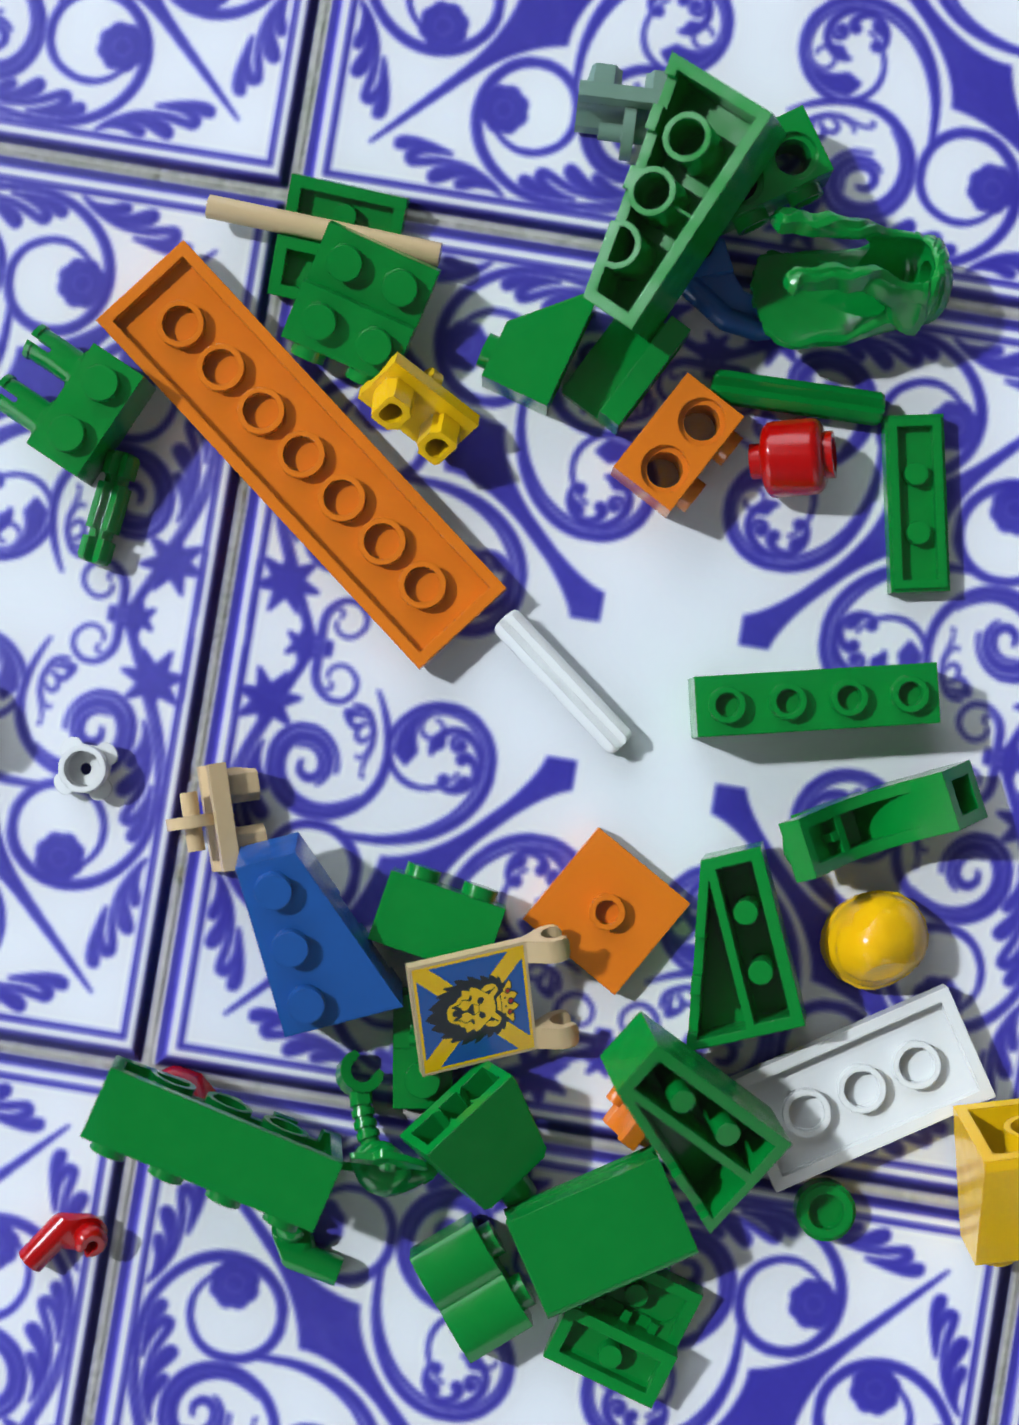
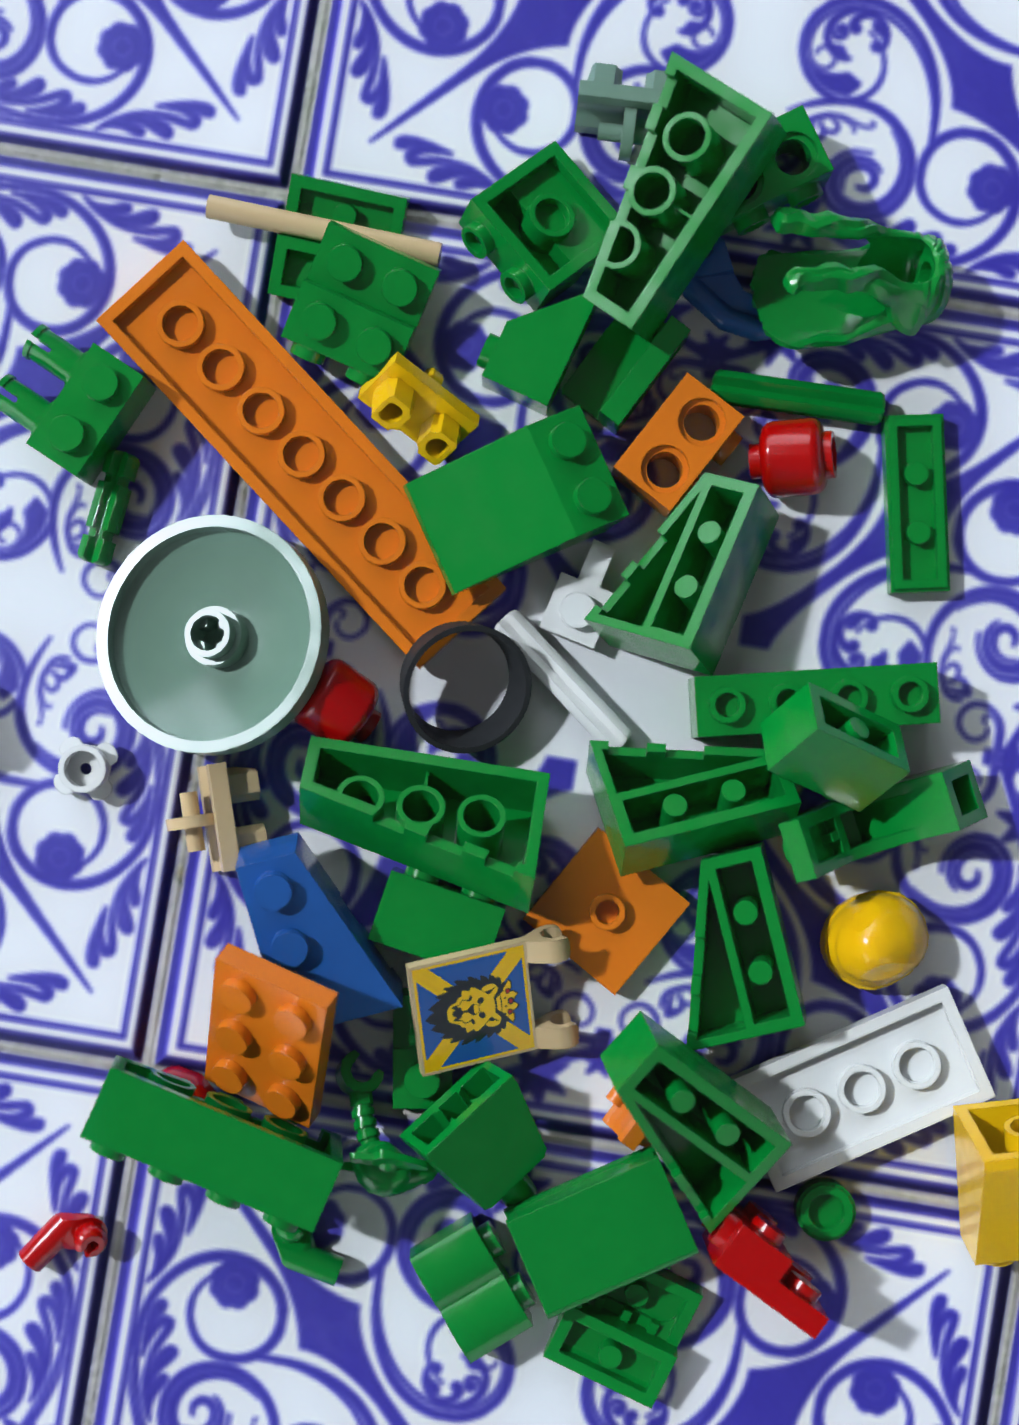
none -> sand green dish [96,515,330,756]
none -> orange plate [204,943,338,1128]
none -> red head [294,659,381,742]
none -> green wedge [299,736,550,913]
none -> black tyre [399,621,532,754]
none -> green slope [403,404,630,596]
none -> green plate [459,141,617,311]
none -> white plate [539,539,616,649]
none -> wedge [584,472,779,676]
none -> green wedge [586,740,802,876]
none -> red plate [702,1200,830,1340]
none -> green brick [760,682,911,812]

